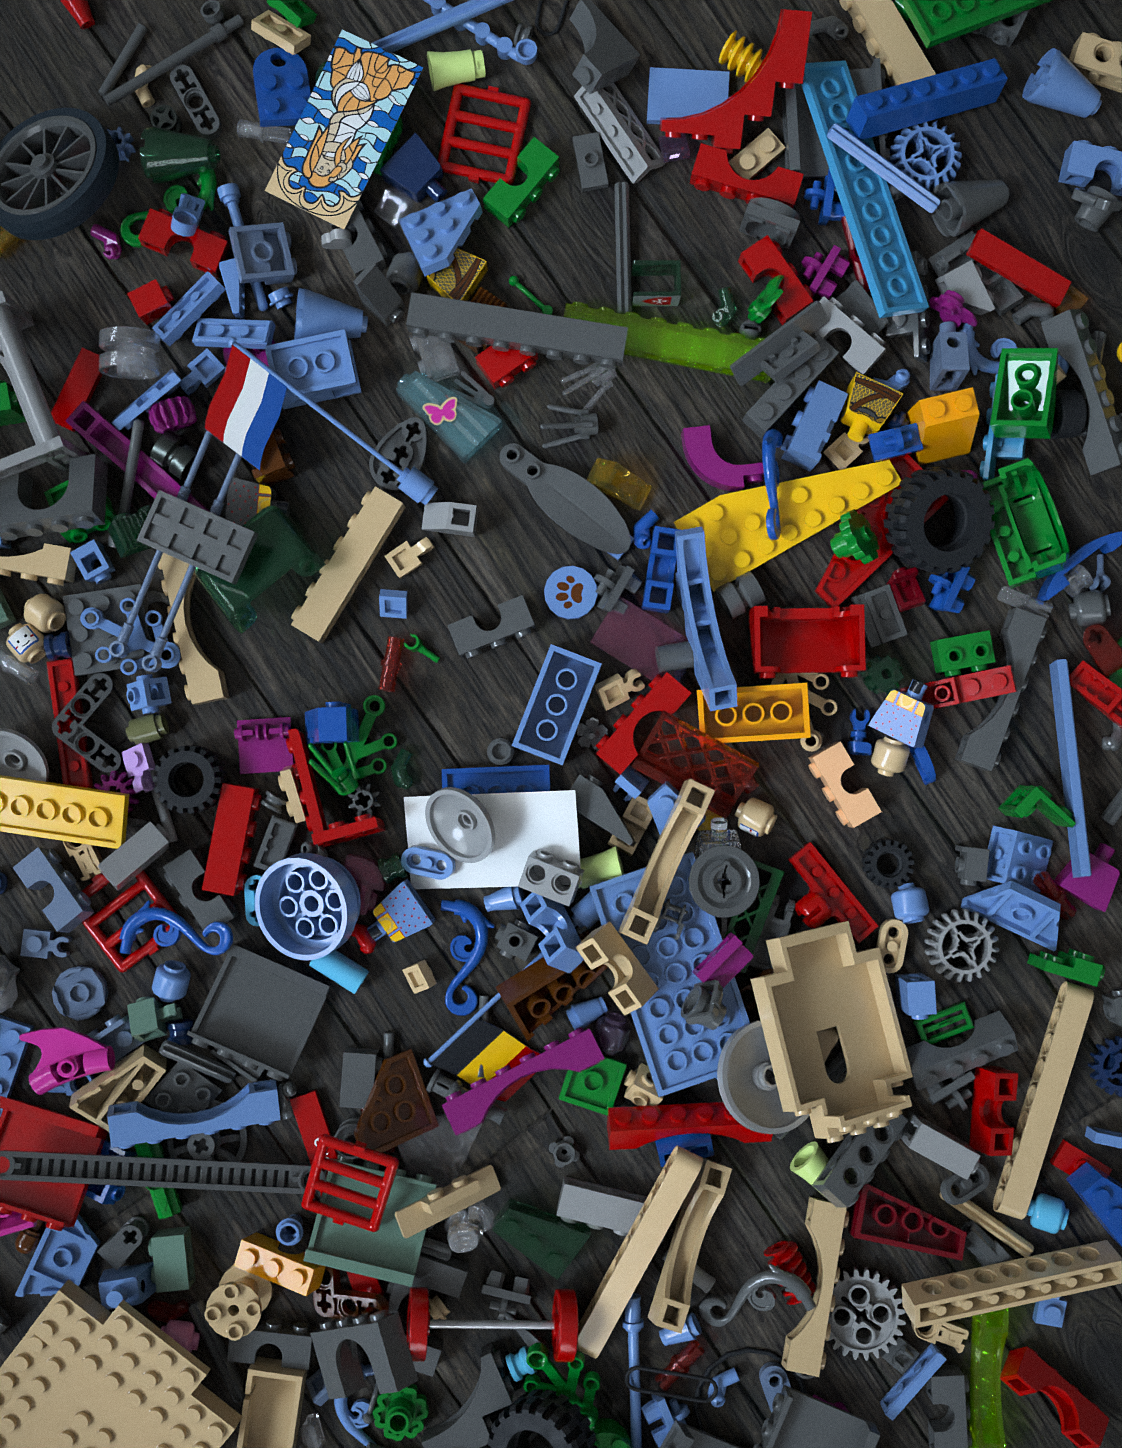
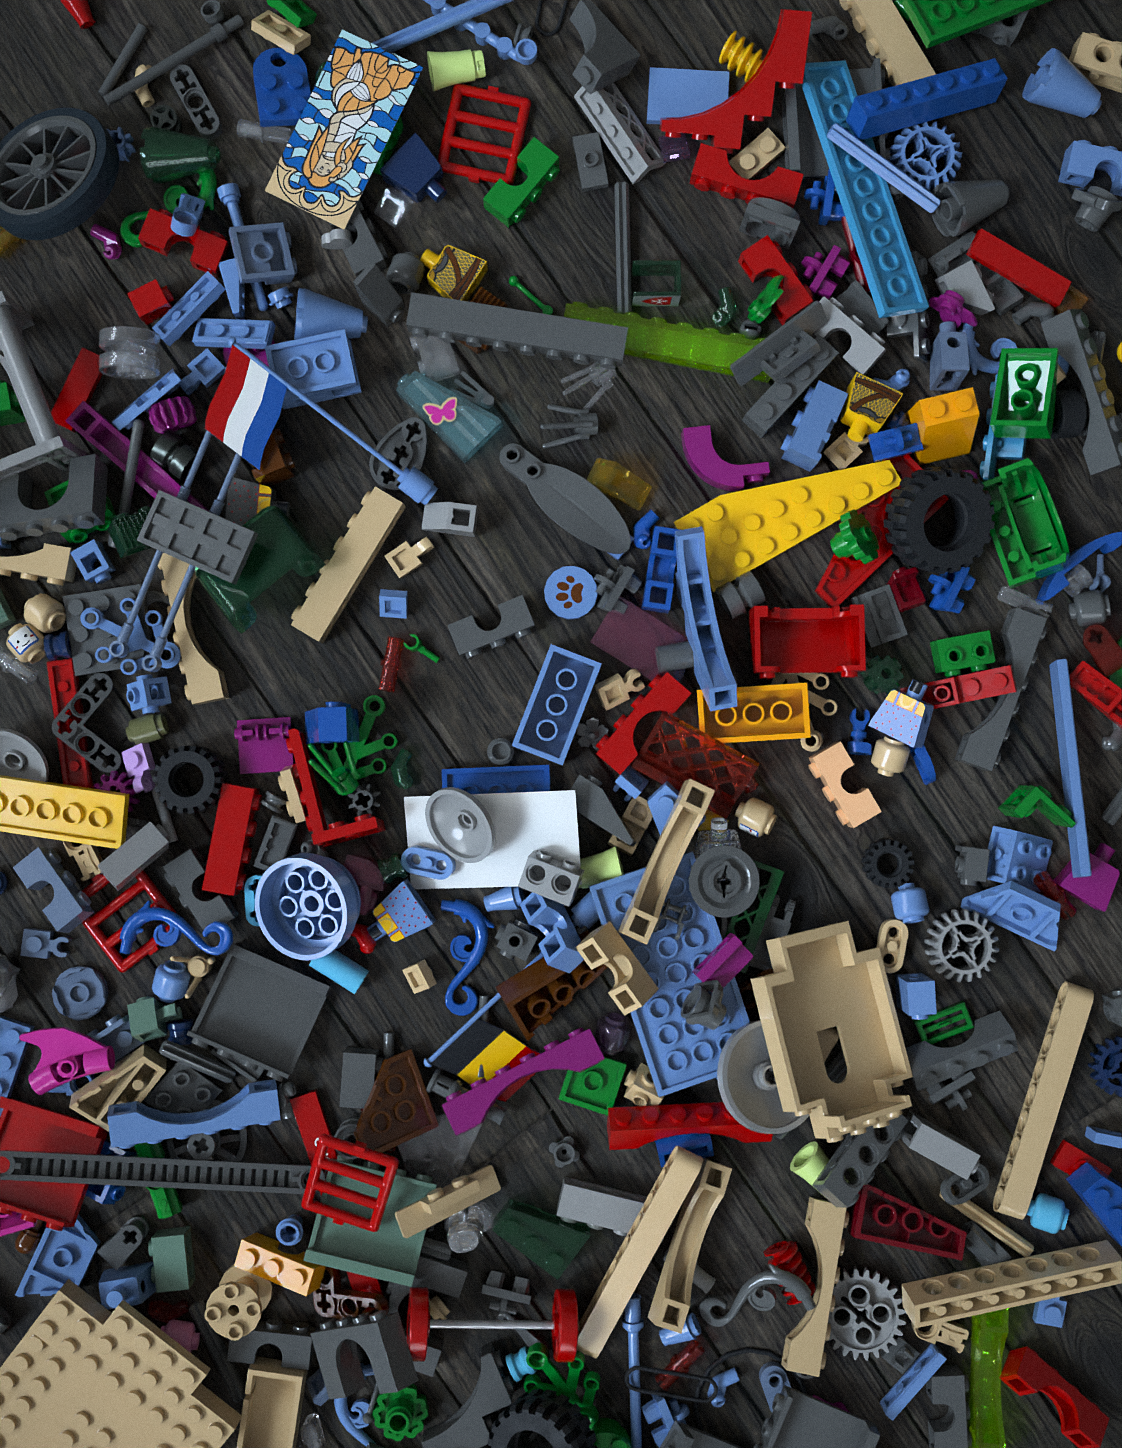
medium blue plate [399,188,483,276] -> none
red brick [475,346,538,389] -> none
medium blue cone [566,997,608,1030] -> none
blue plant [762,429,783,540] -> none
red plate [788,842,878,943] -> none
red arch [969,1066,1018,1156] -> none
green plate [1027,948,1105,987] -> none
none -> tan plant [170,954,216,999]

